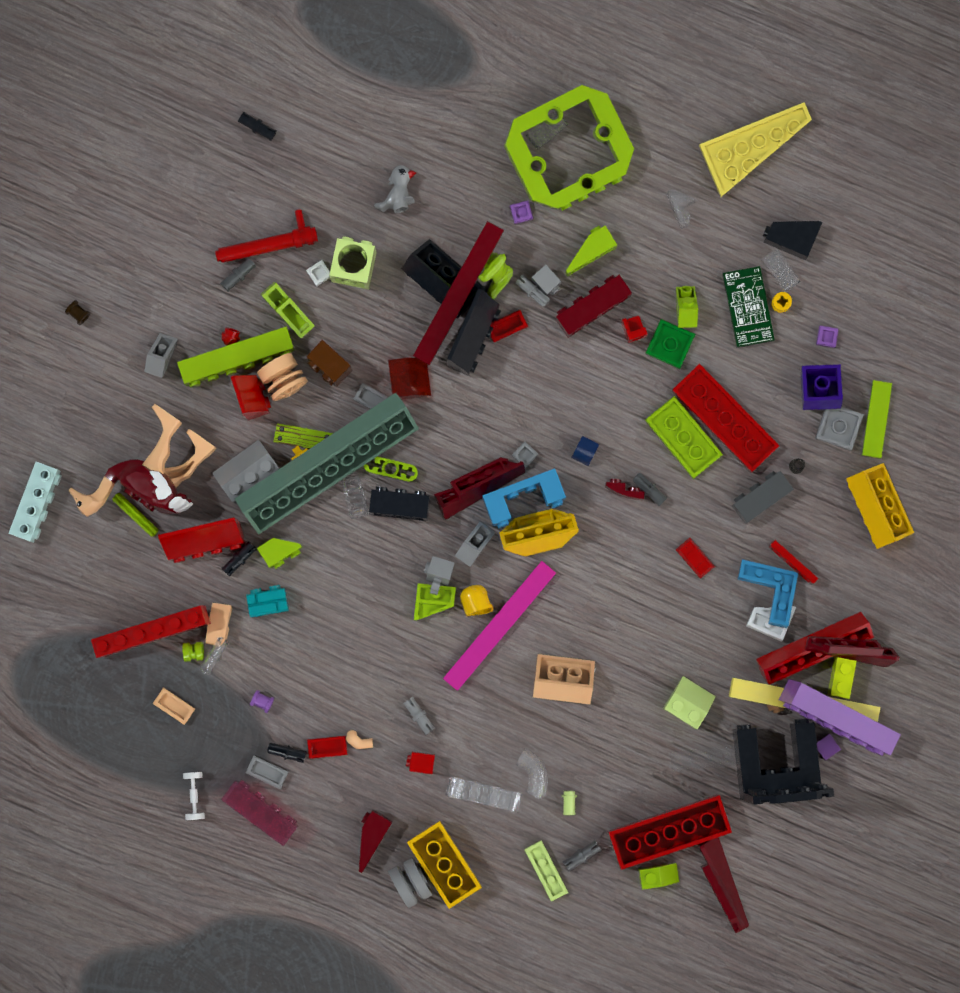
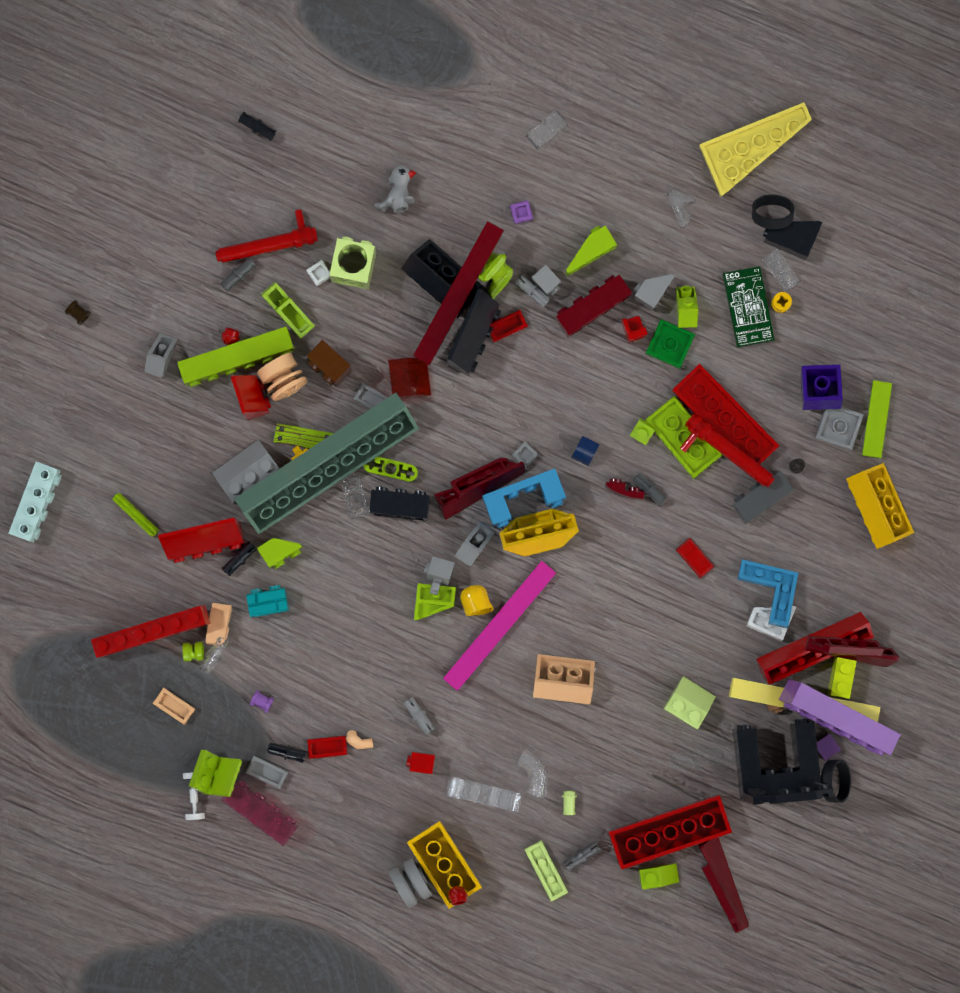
animal [69,404,216,517] -> none
dark red slope [359,810,393,873] -> none
lime panel [504,85,634,211] -> none
red tile [769,540,819,584] -> none
medium lavender tile [816,326,838,348] -> none
none -> lime bracket [189,750,242,797]
none -> red plate [448,886,468,905]
none -> lime plate [630,418,656,445]
none -> light grey slope [633,274,675,311]
none -> red cylinder [680,413,775,487]
none -> black tyre [752,194,795,229]
none -> black tyre [821,760,851,803]

